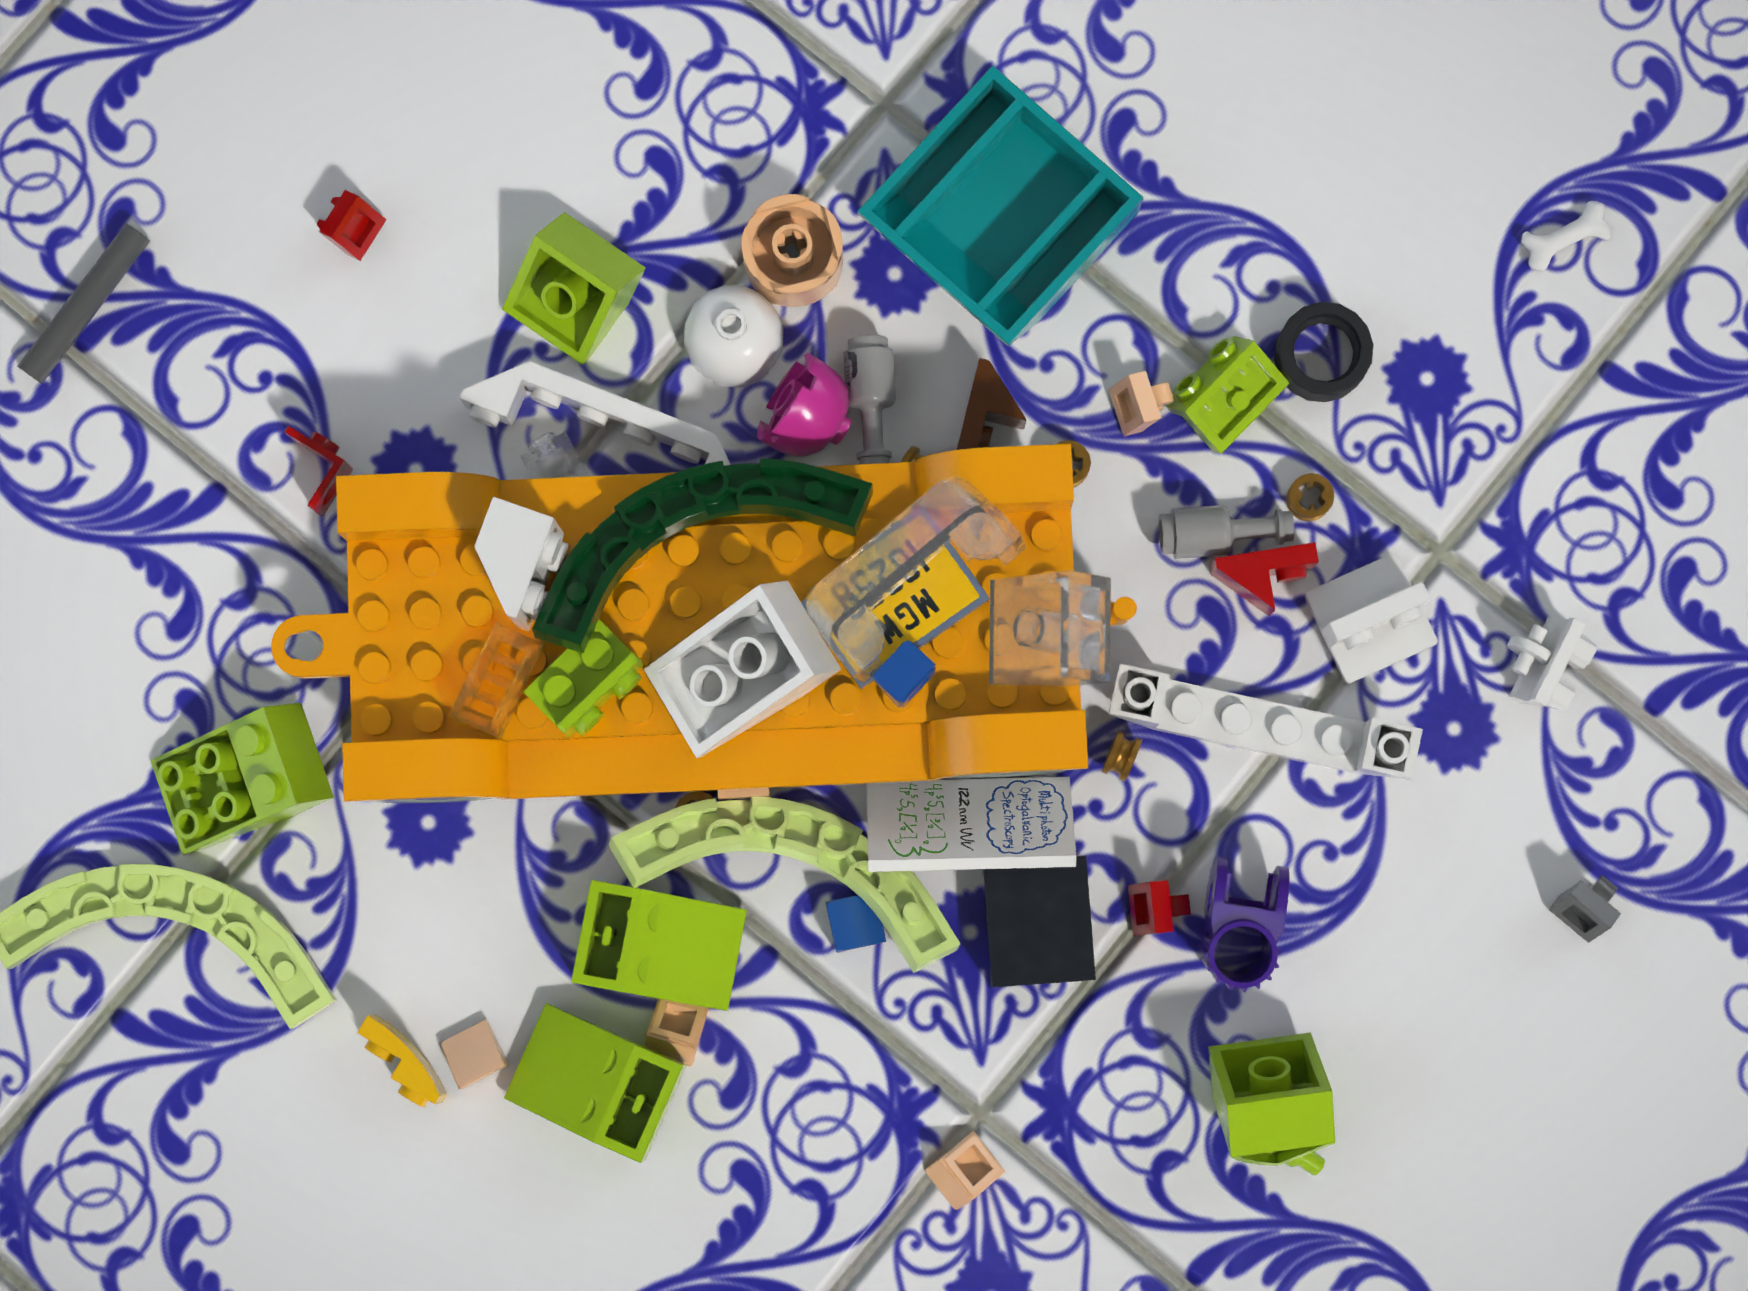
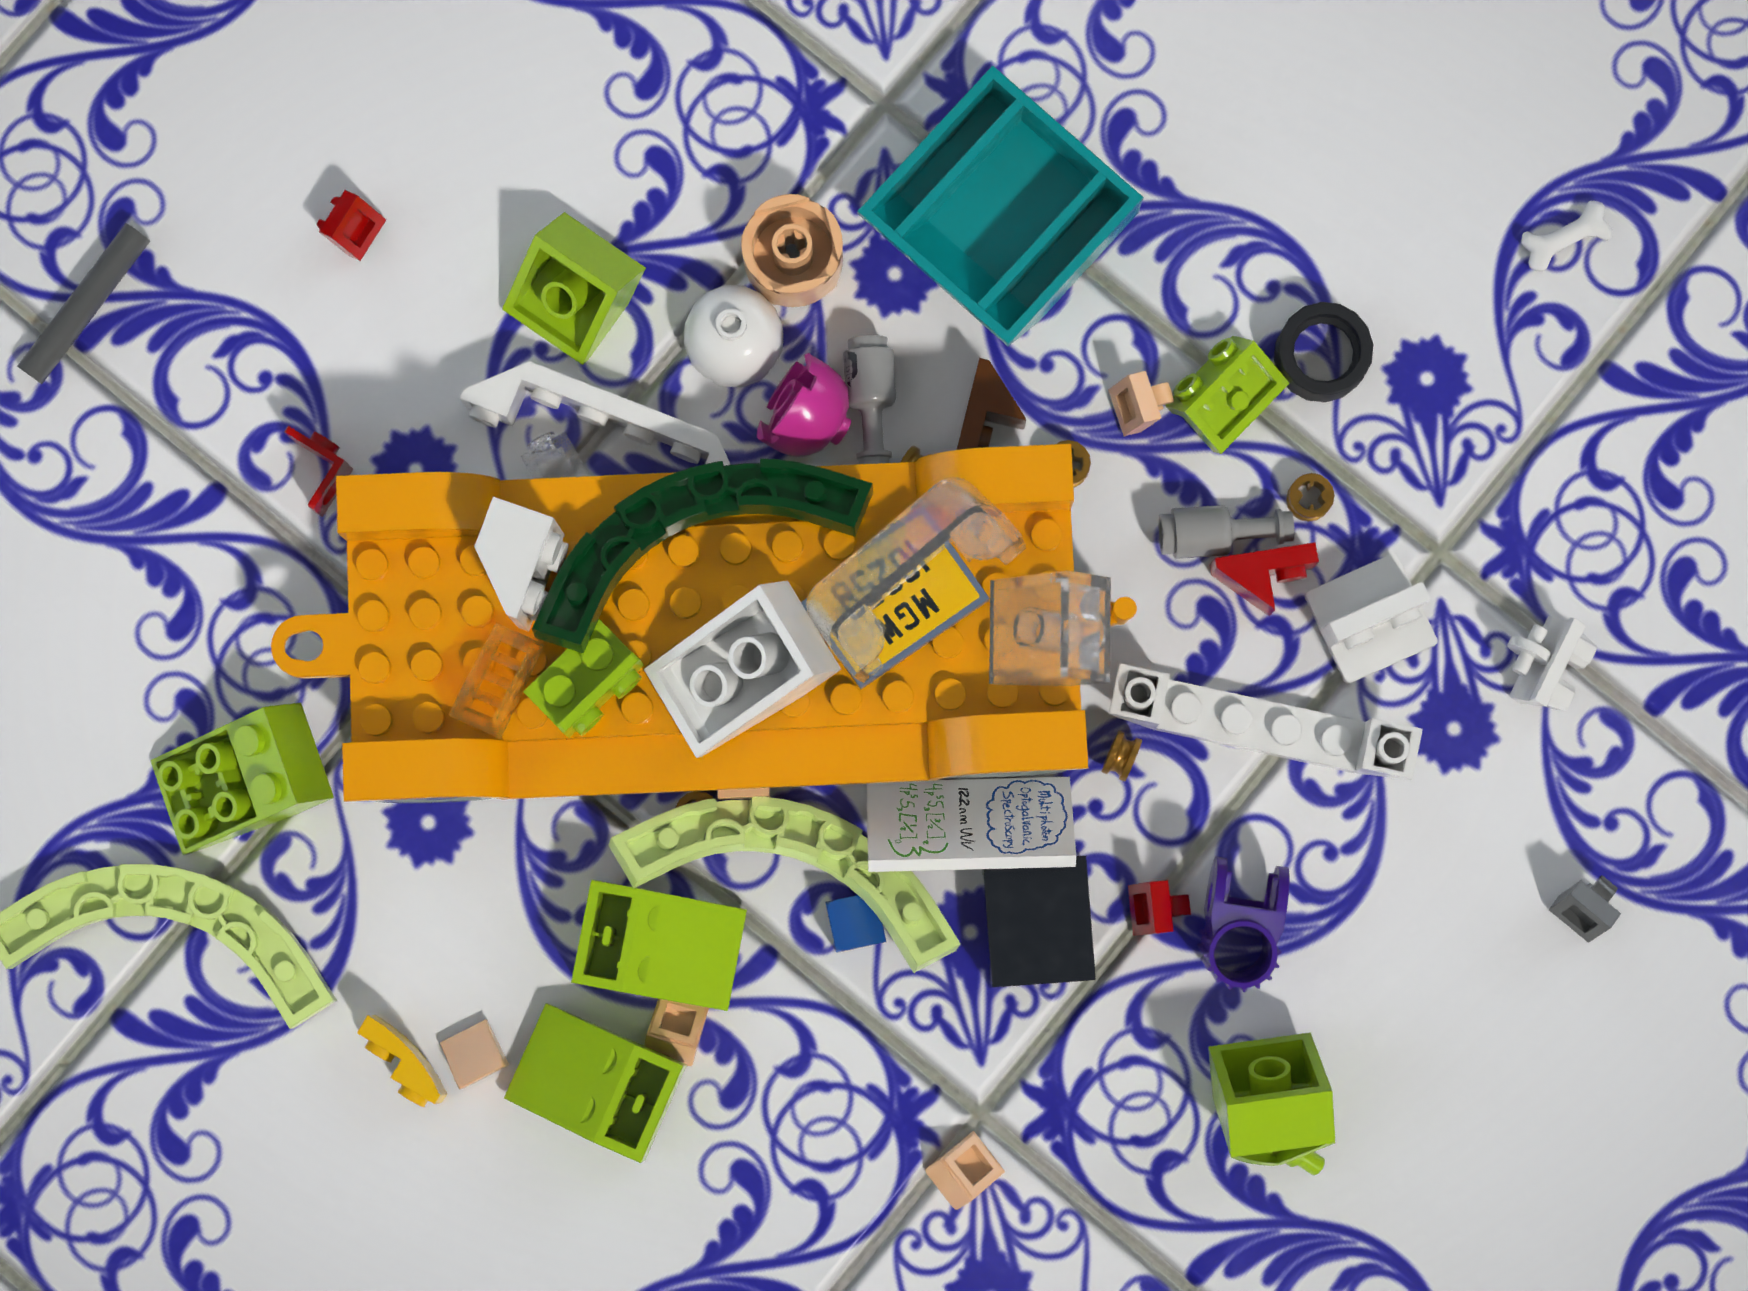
blue slope [873,640,936,709] -> none

